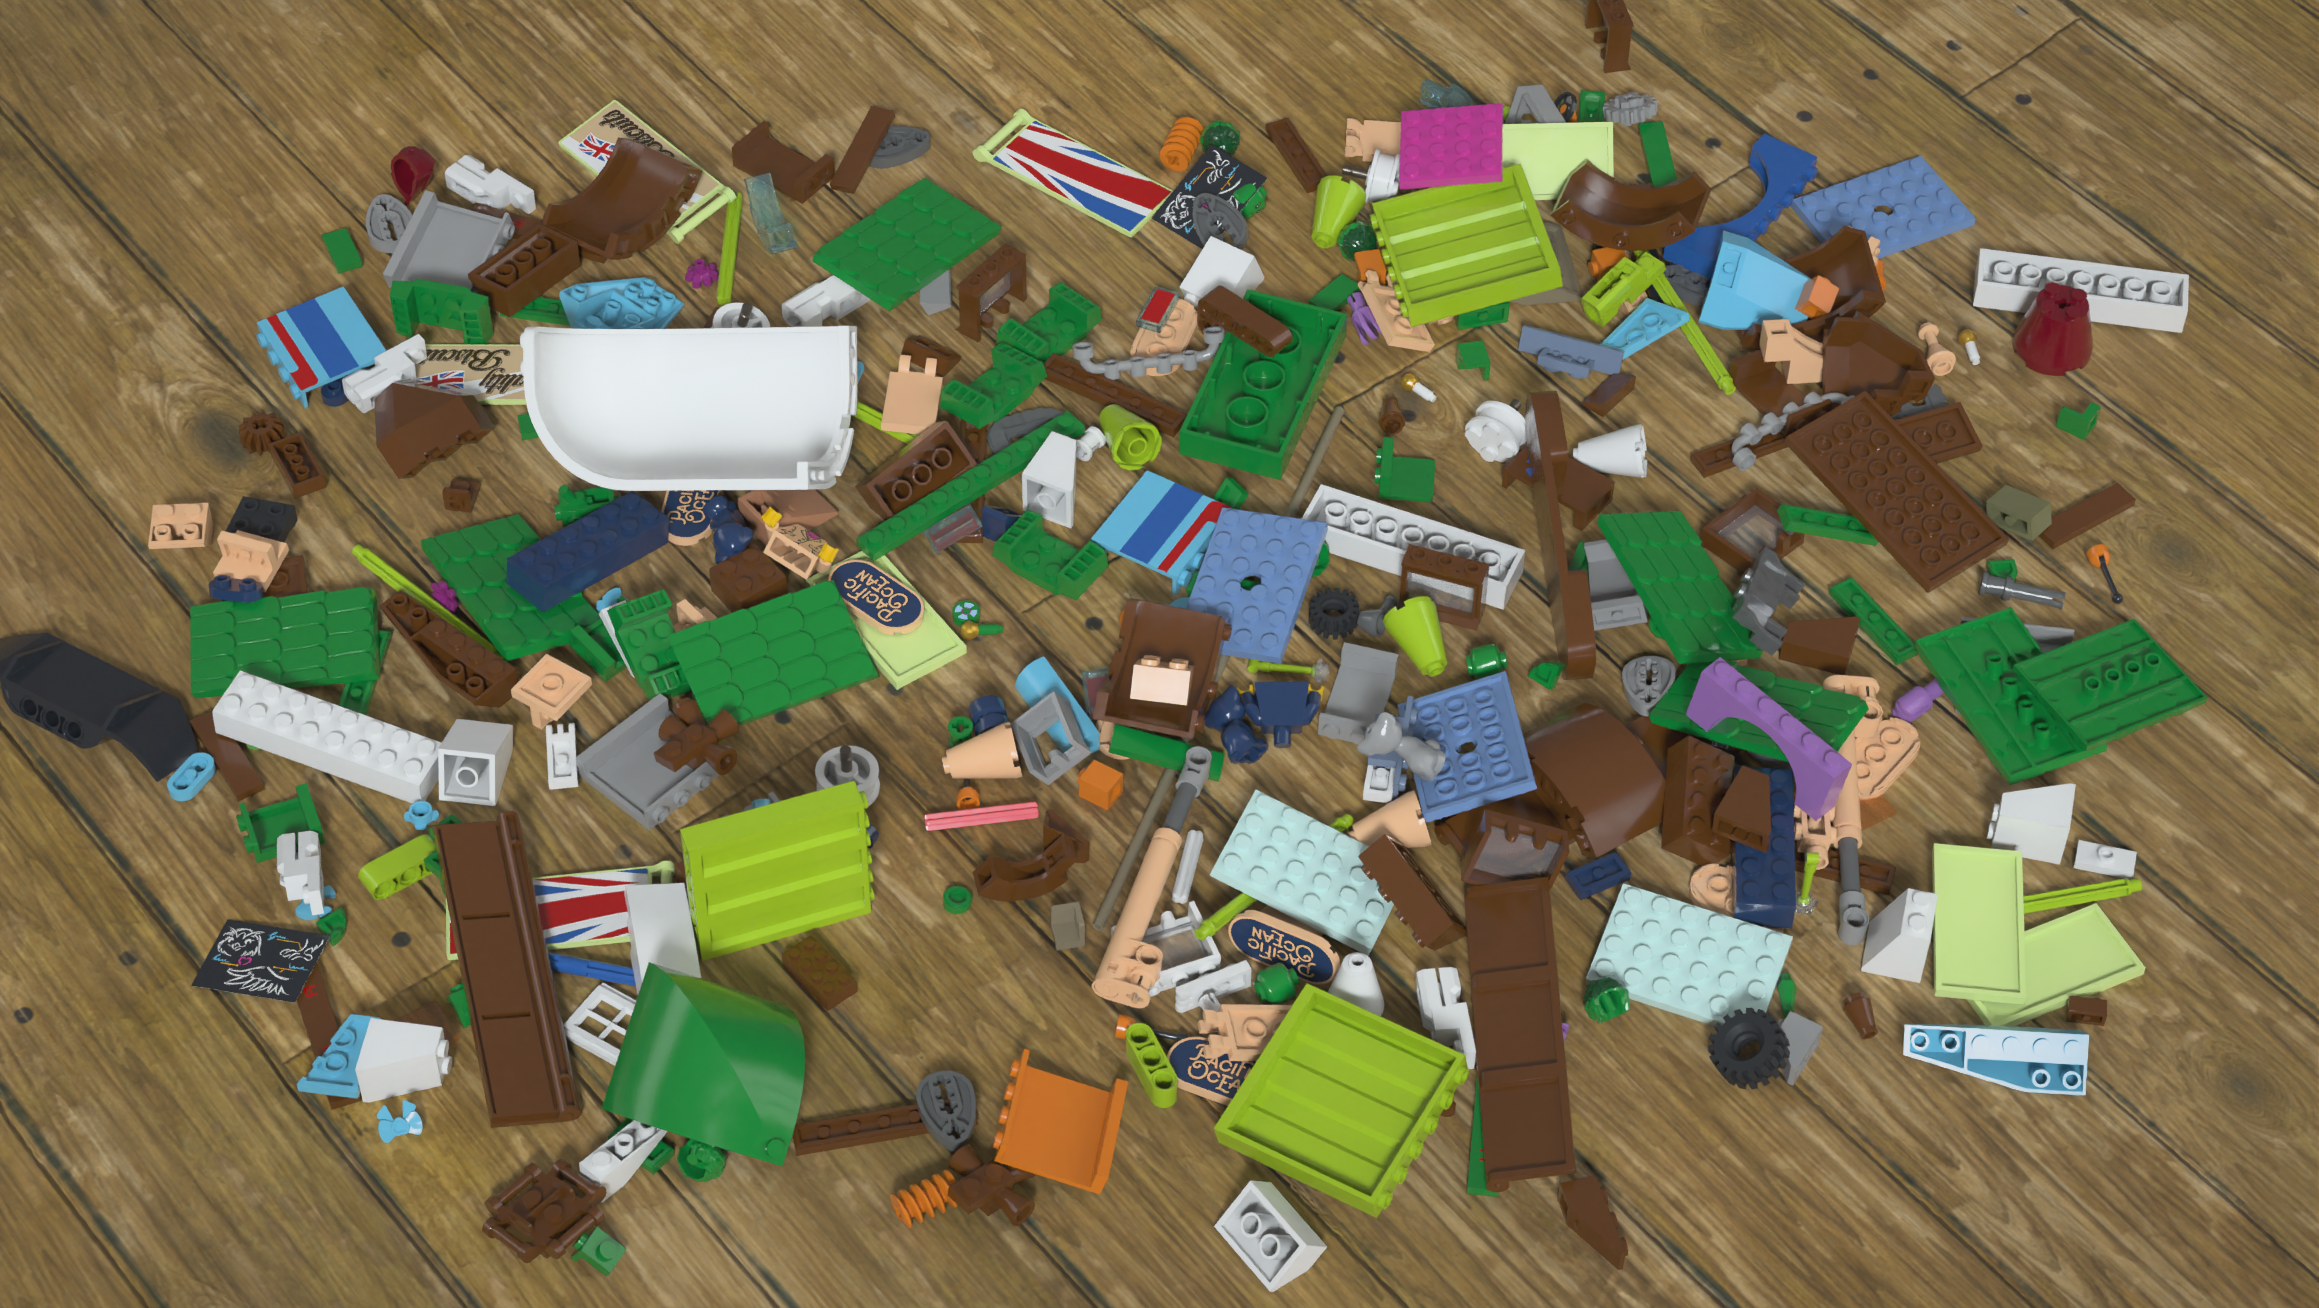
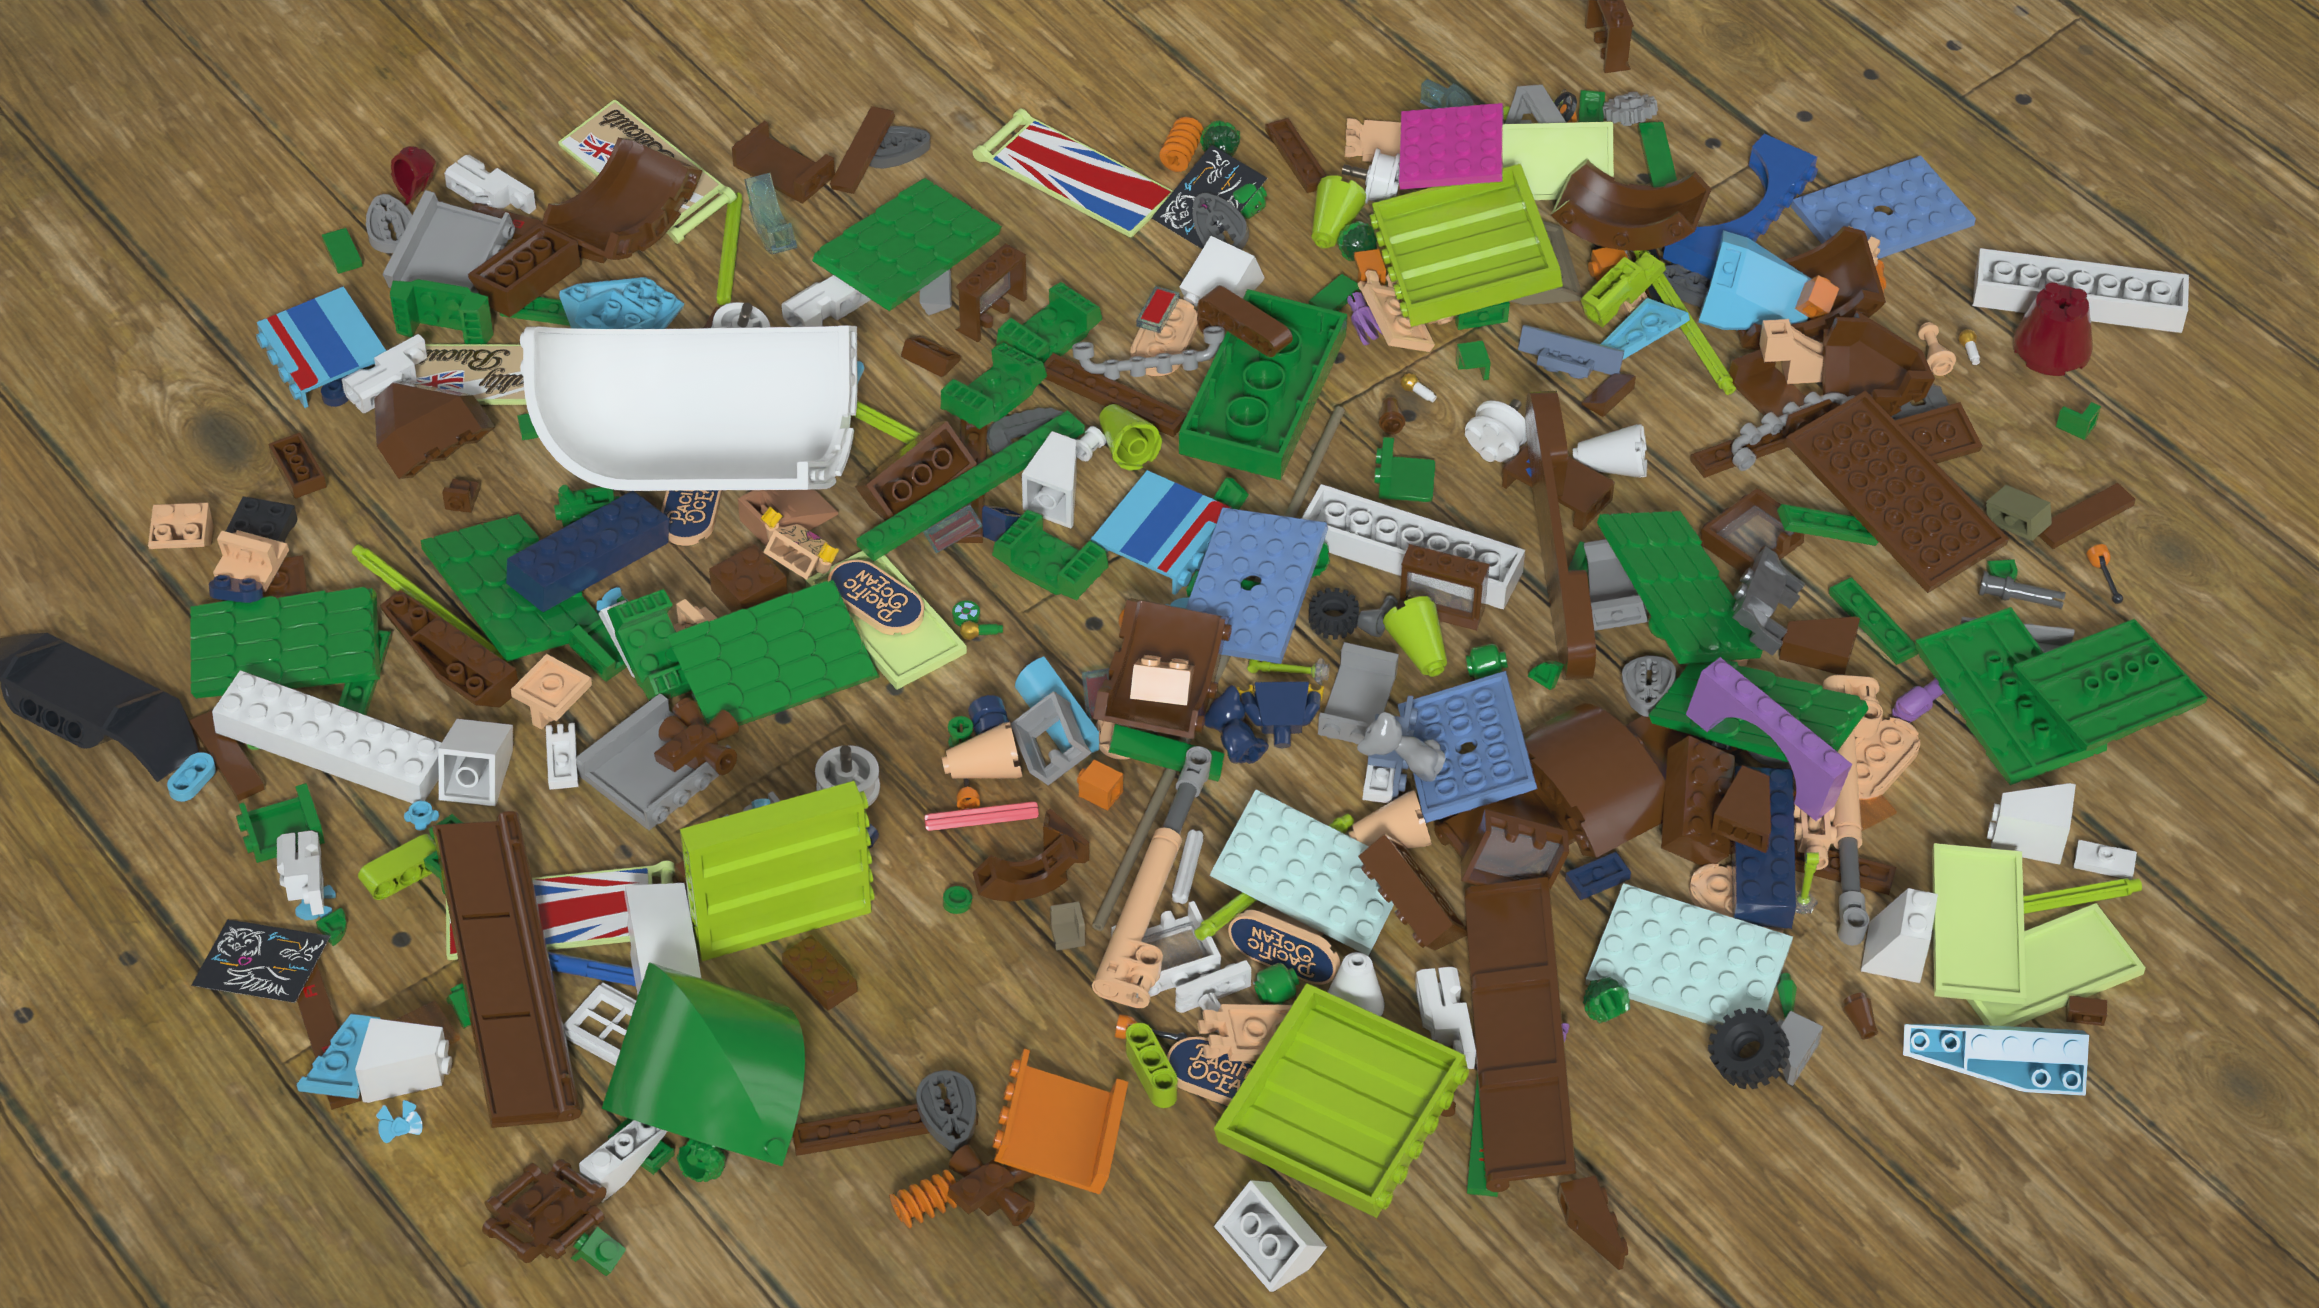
reddish brown gear [239,410,286,456] -> none
magenta plant [431,581,458,614] -> none
magenta plant [685,259,719,289] -> none
dark blue animal [703,495,753,564] -> none
light nougat tile [881,355,943,435] -> none

